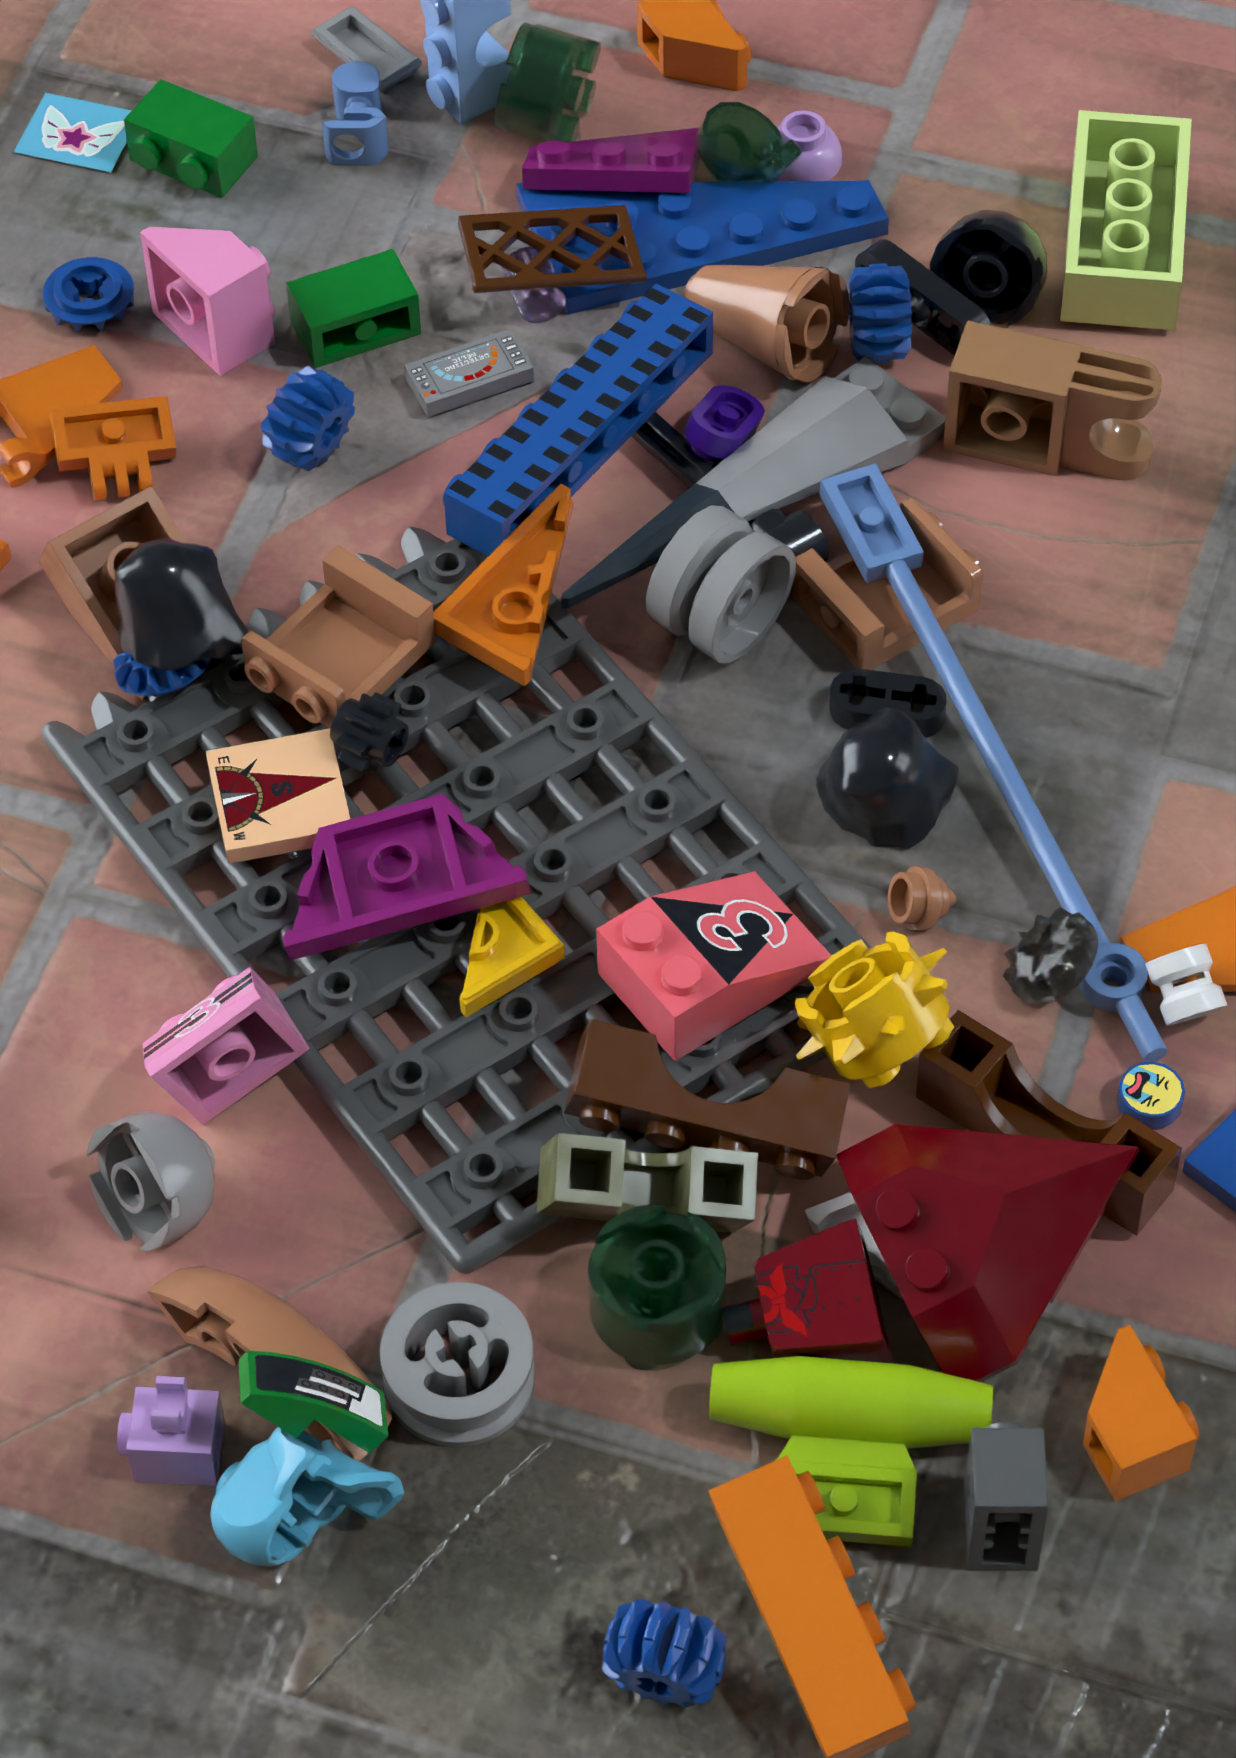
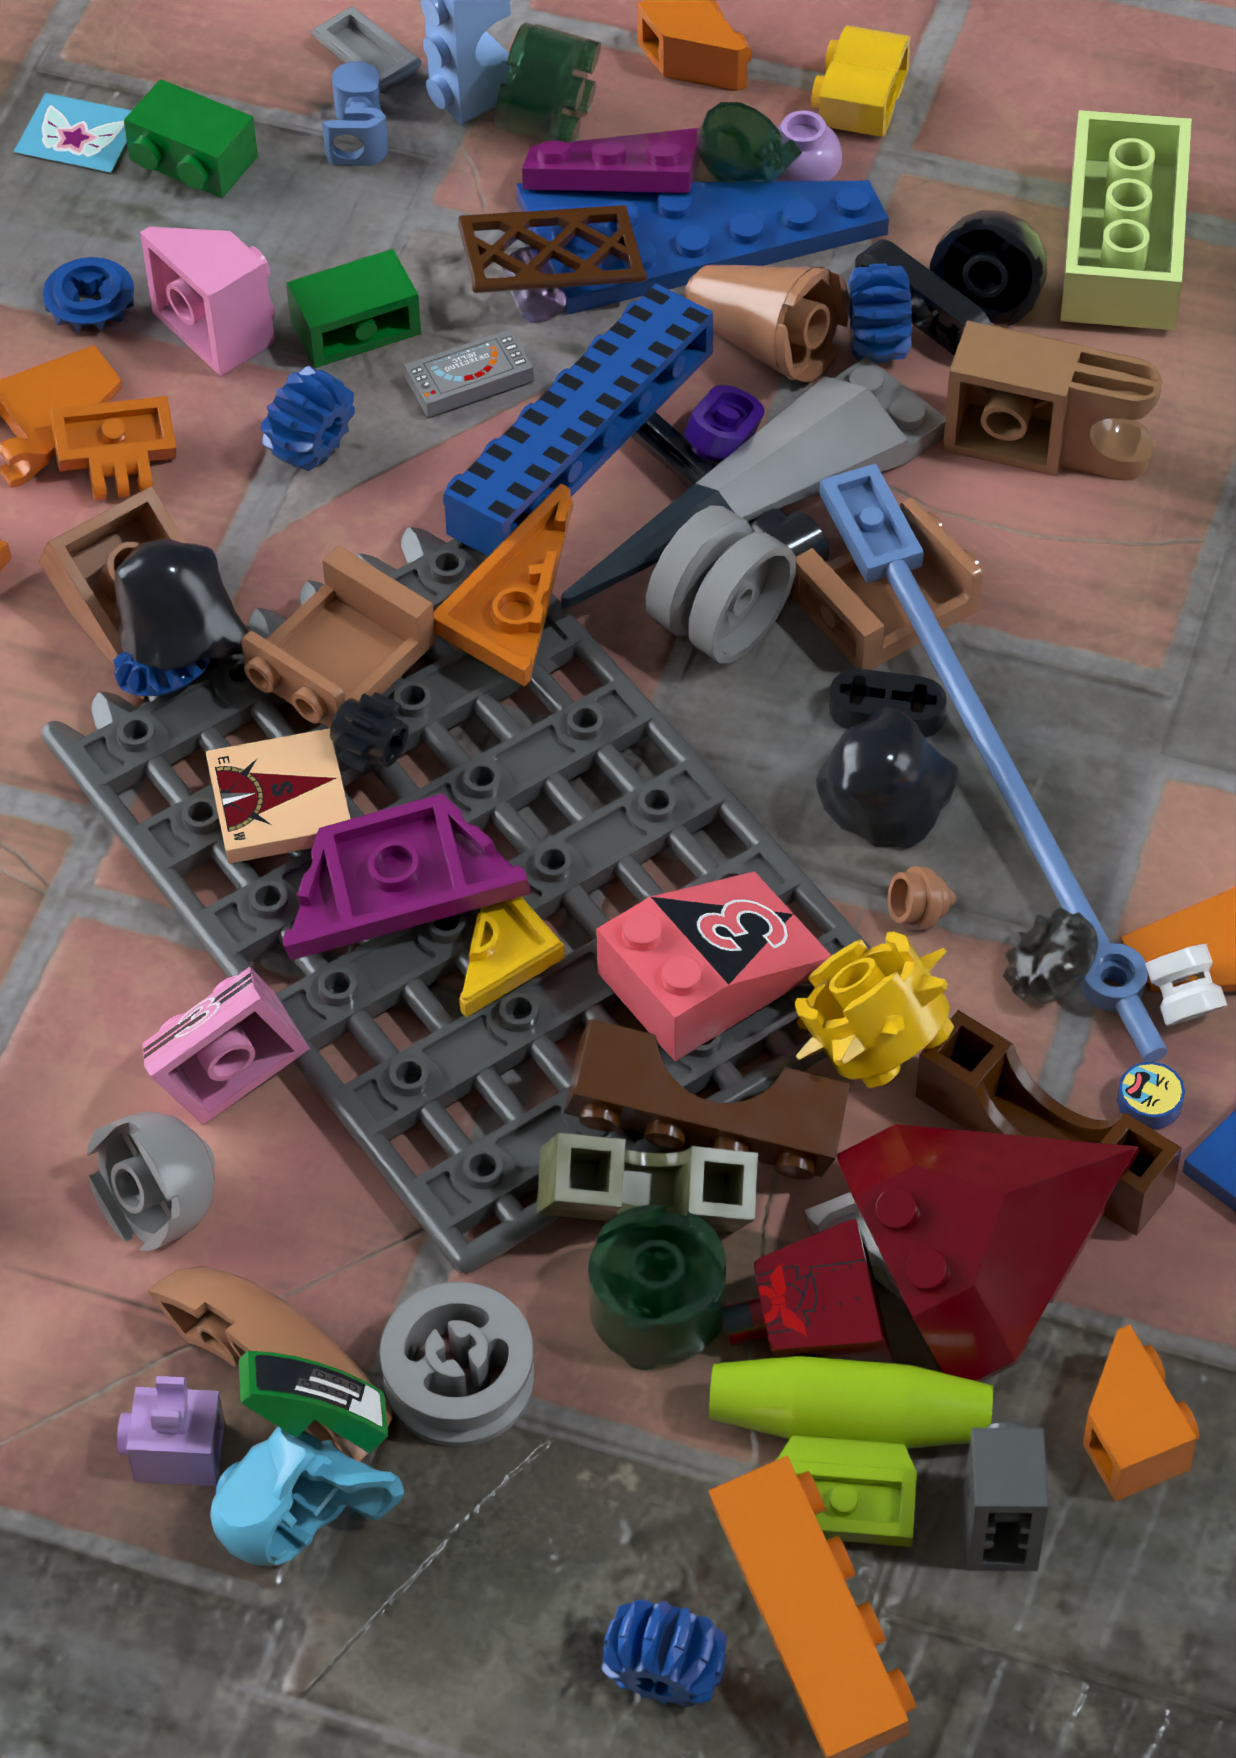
none -> yellow brick [811,25,910,137]

